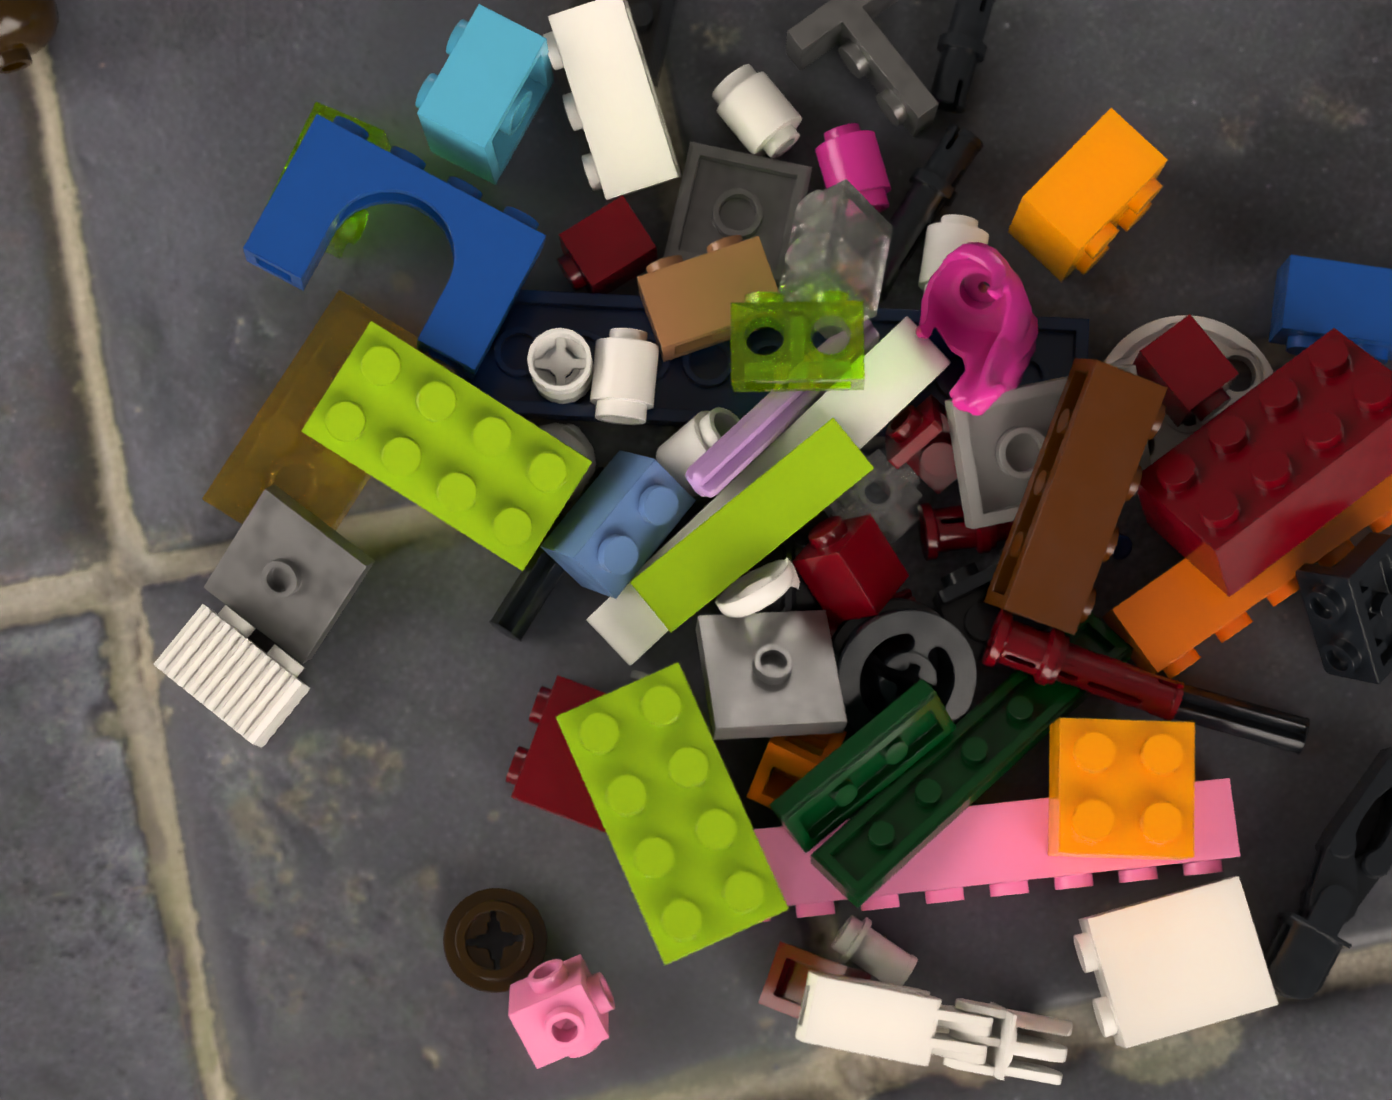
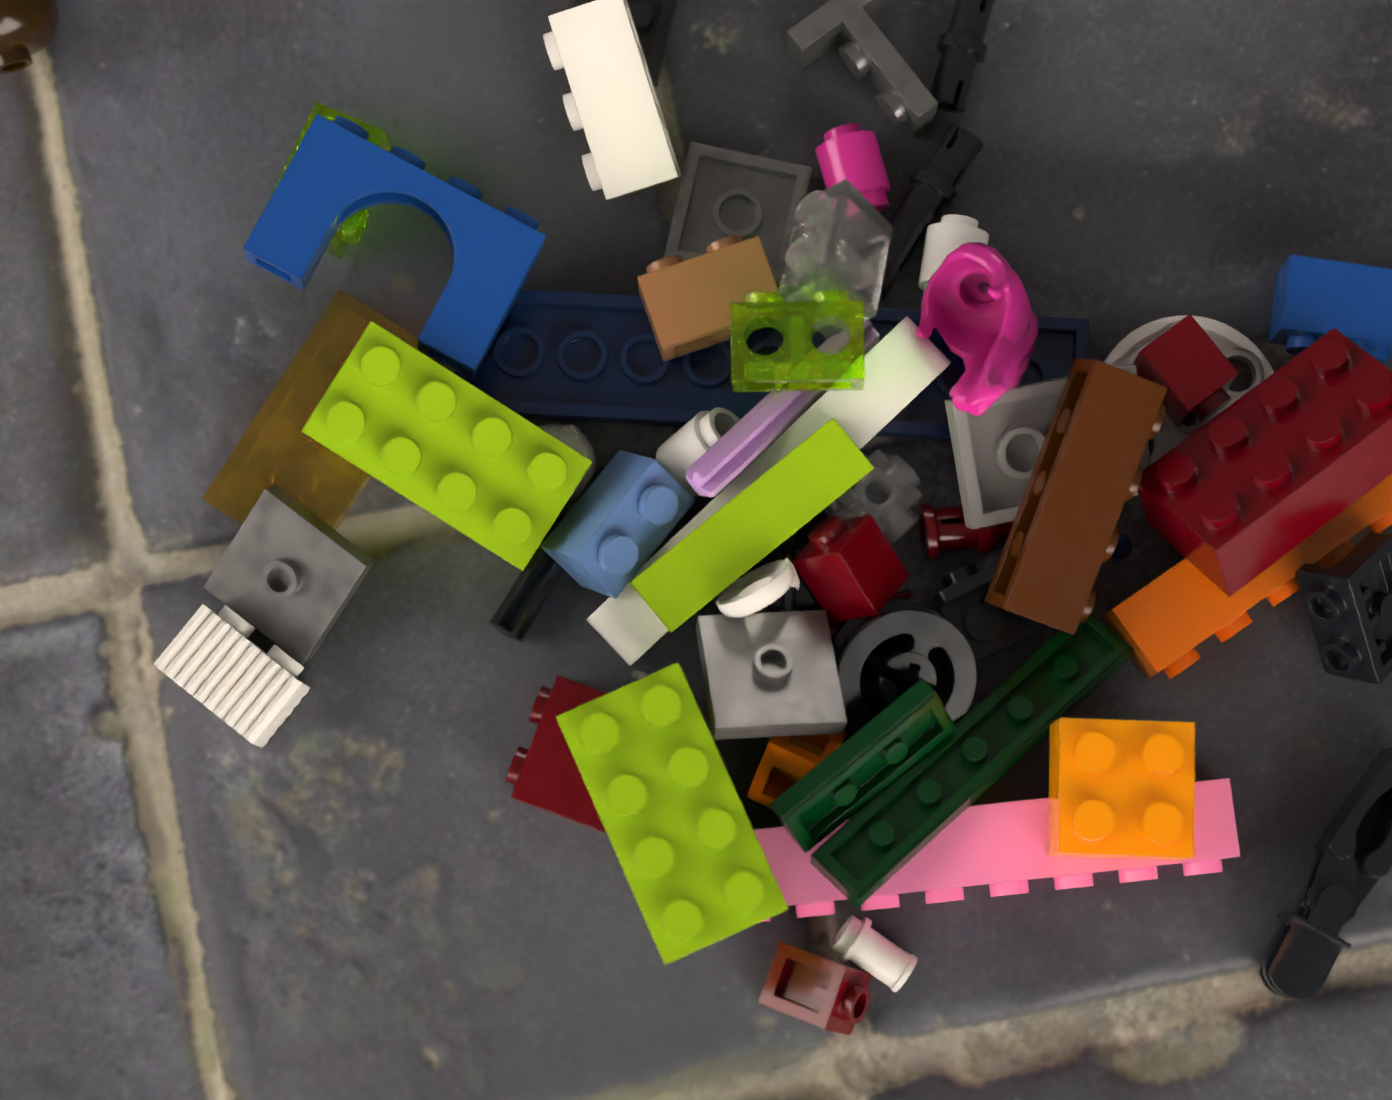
medium azure brick [415,4,554,185] -> none
dark brown gear [443,888,548,993] -> none
bright pink brick [508,954,615,1069] -> none
white wheel [527,328,593,404] -> none
dark red brick [556,195,657,294] -> none
white brick [590,328,659,425] -> none
white brick [712,64,802,159] -> none
white arm [795,970,1073,1085] -> none
dark red bracket [885,395,957,494] -> none
dark red pin [982,609,1184,721] -> none
light orange brick [1008,108,1168,282] -> none
white brick [1074,876,1279,1048] -> none
black axle [1173,684,1310,755] -> none

